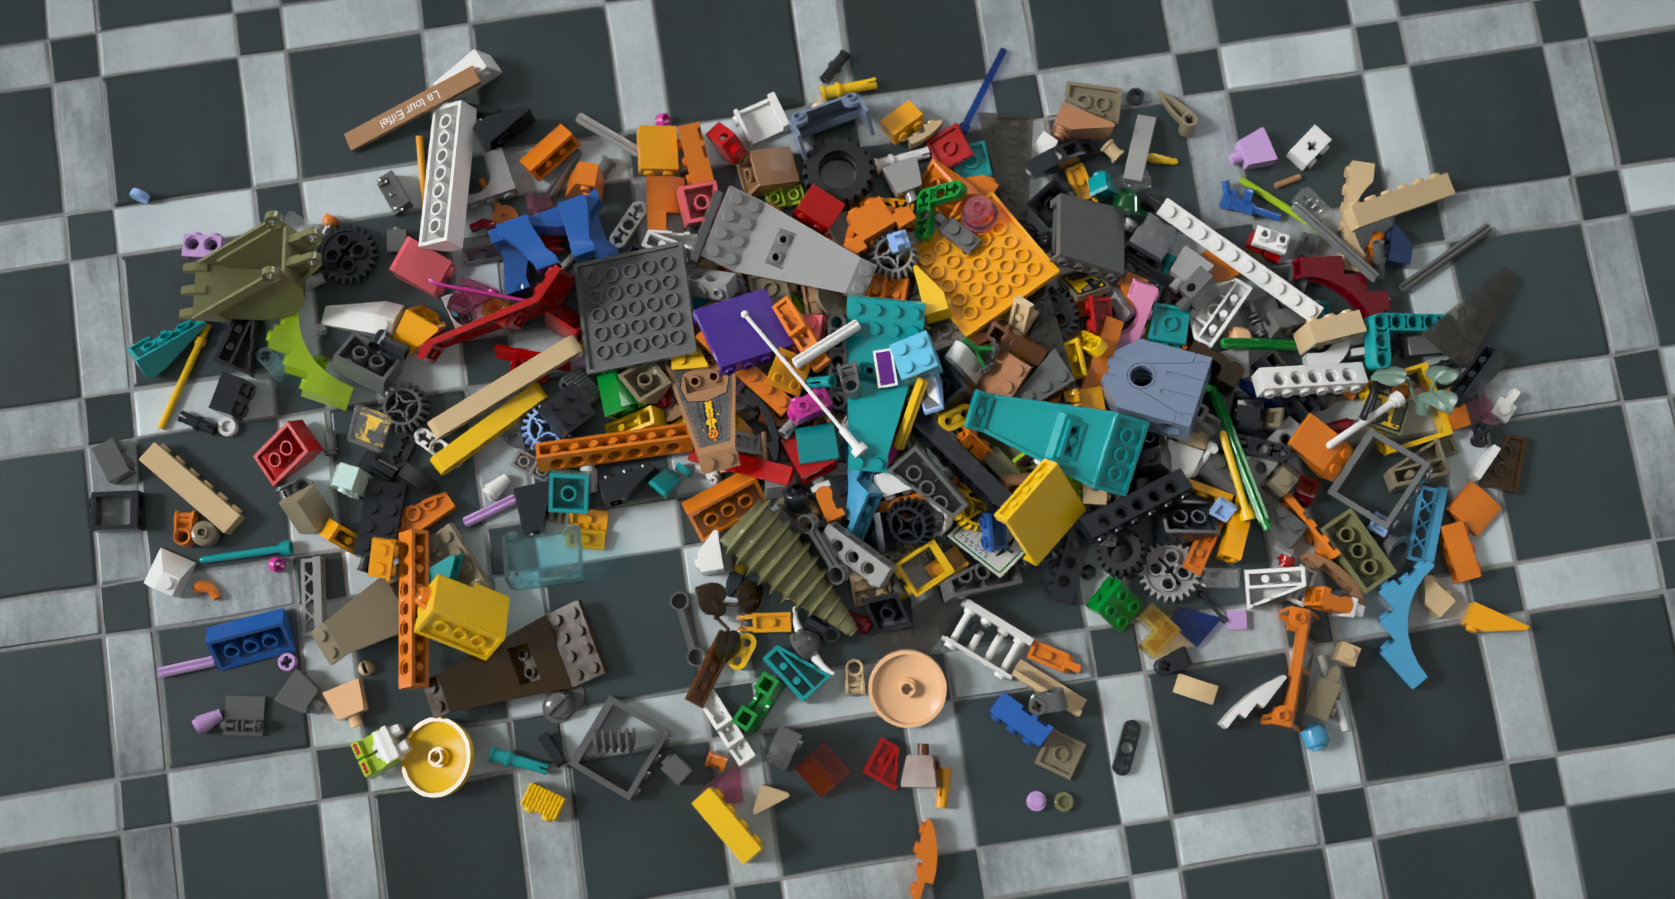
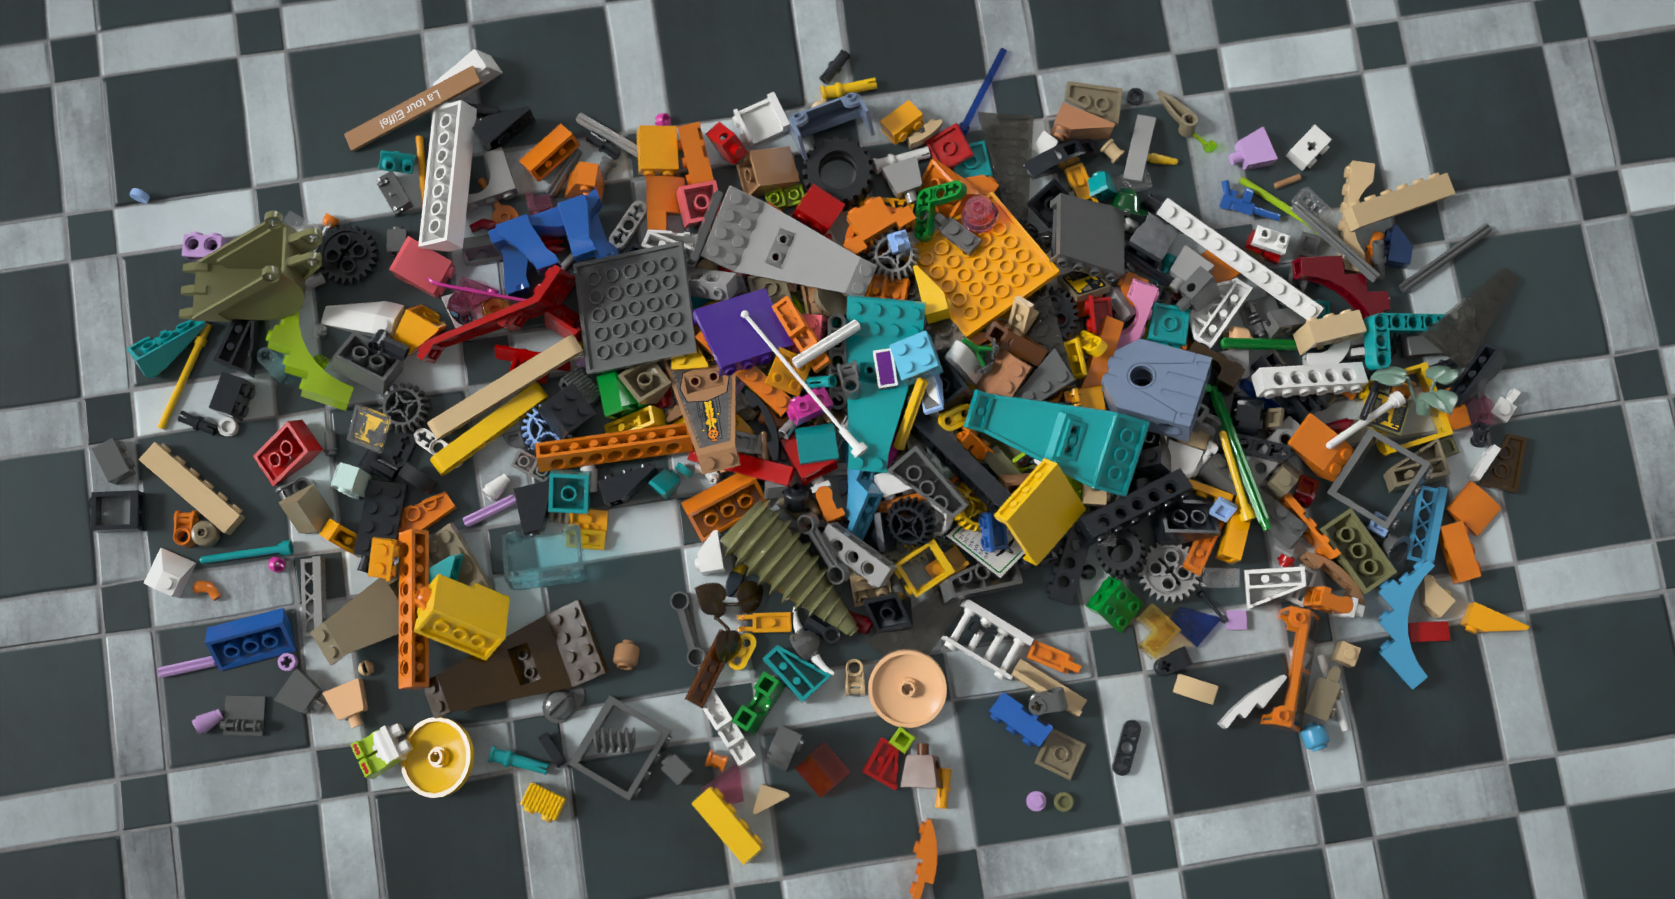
none -> teal hips [378,150,416,174]
none -> black axle [586,131,621,160]
none -> medium nougat head [613,640,640,670]
none -> lime slope [889,726,916,754]
none -> clear neon green hand [1192,132,1218,153]
none -> red slope [1408,621,1450,642]

